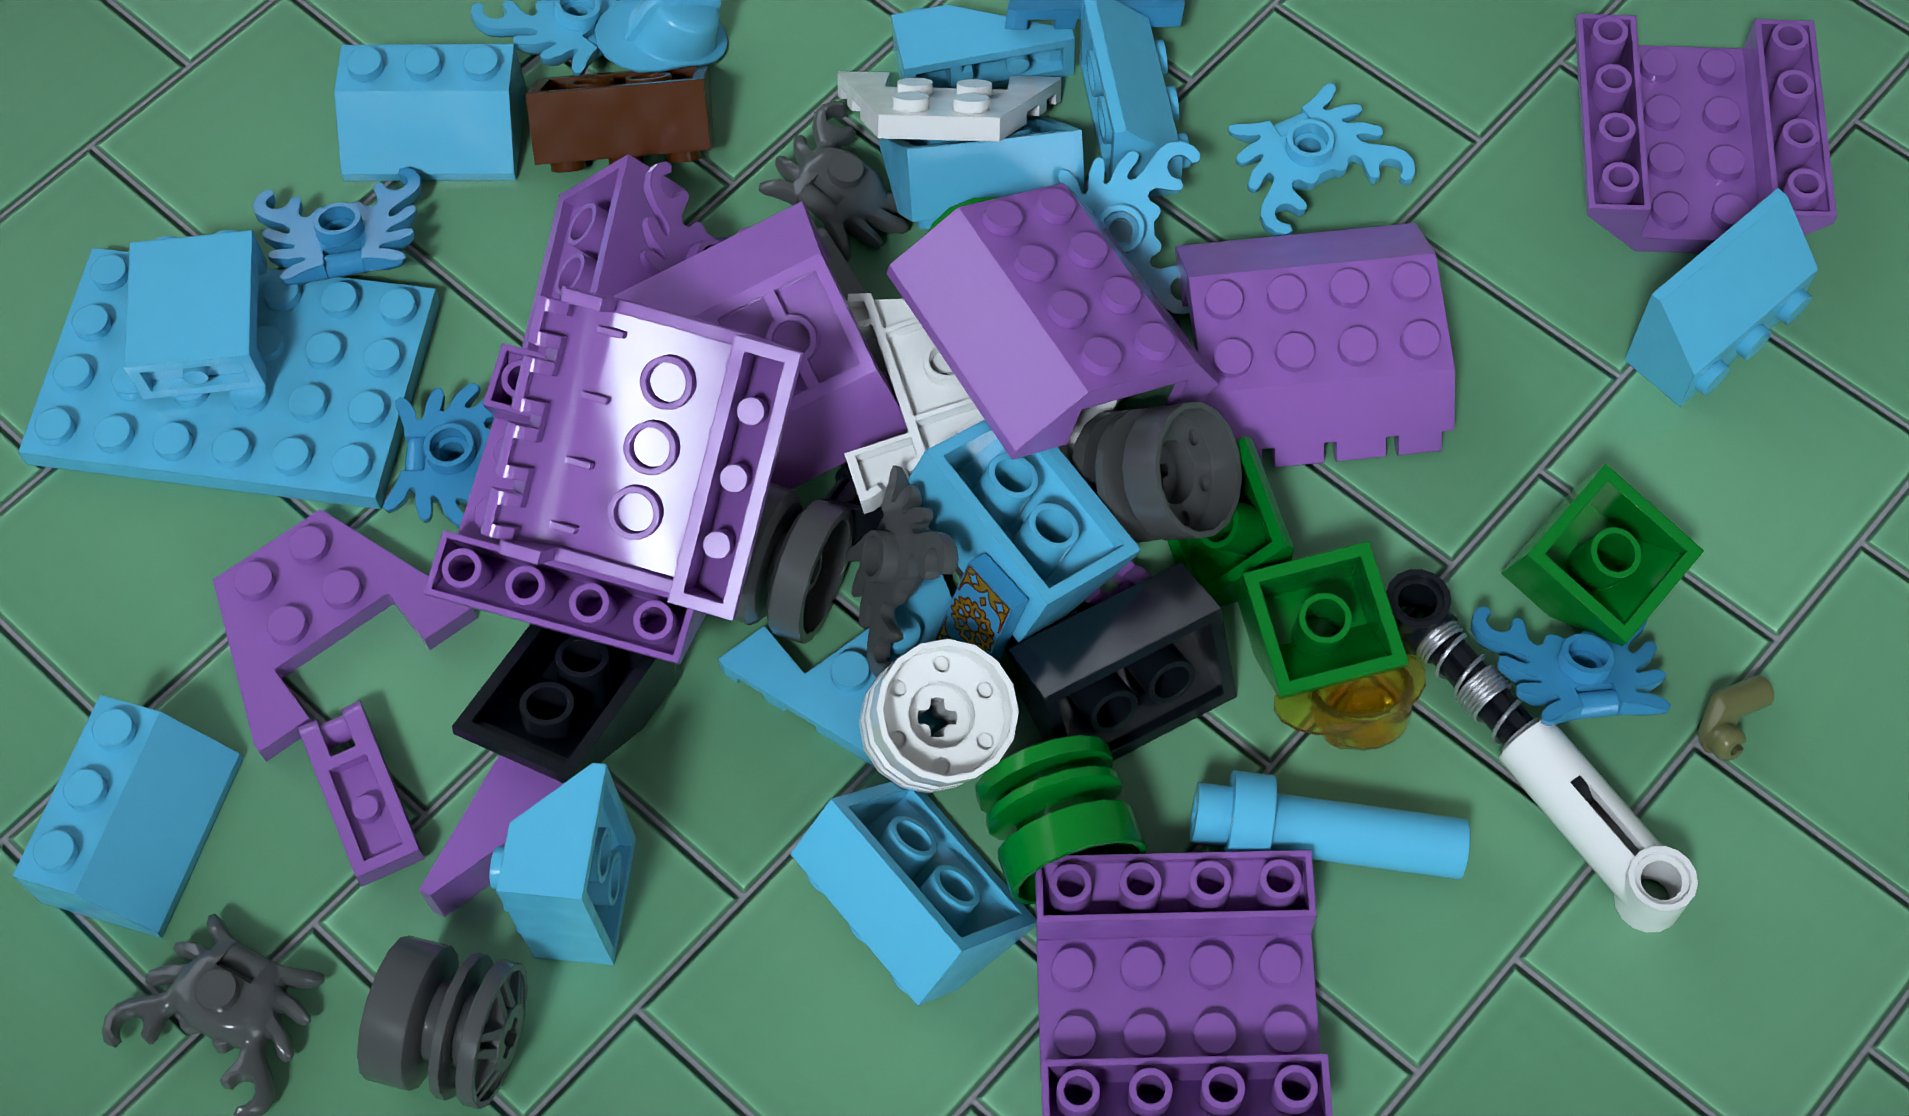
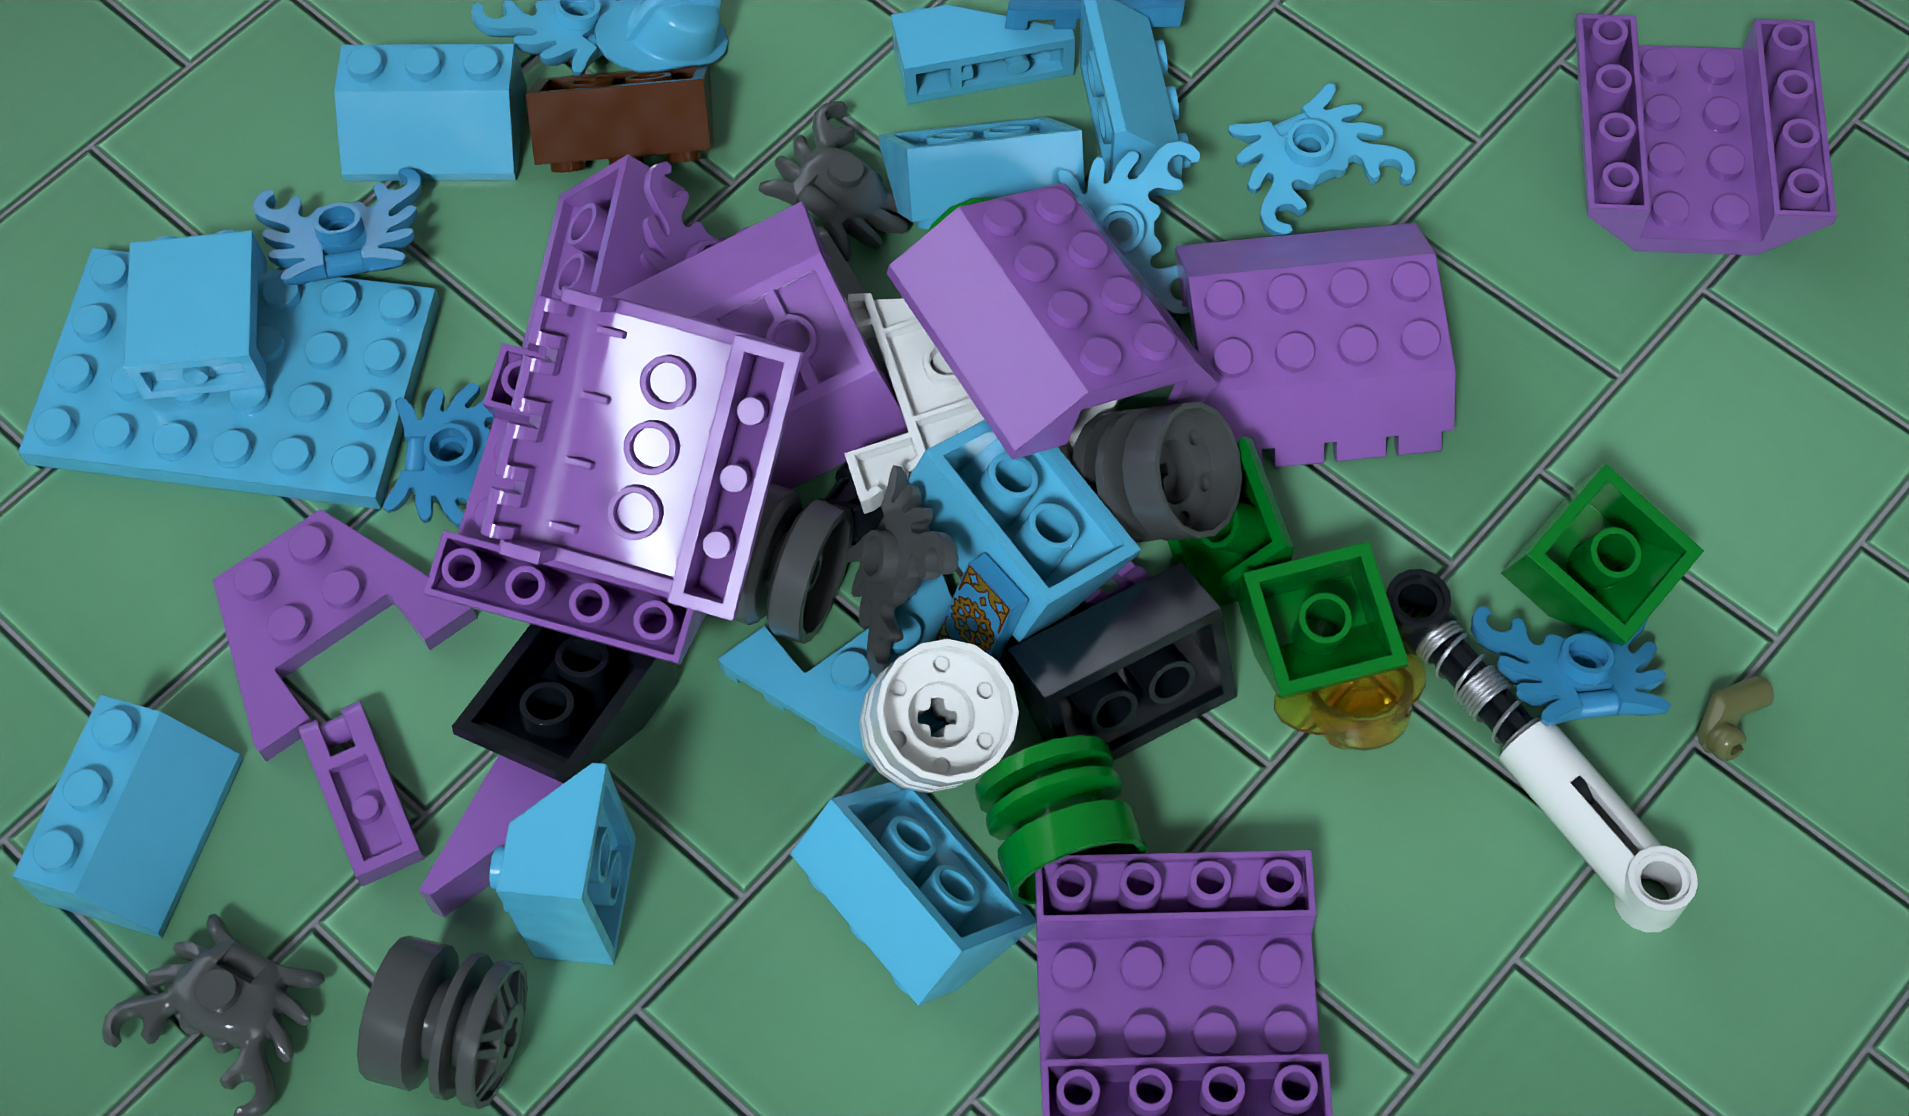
white wing [837,71,1062,142] -> none
medium azure piece [1189,770,1470,880] -> none
medium azure slope [1625,188,1818,407] -> none

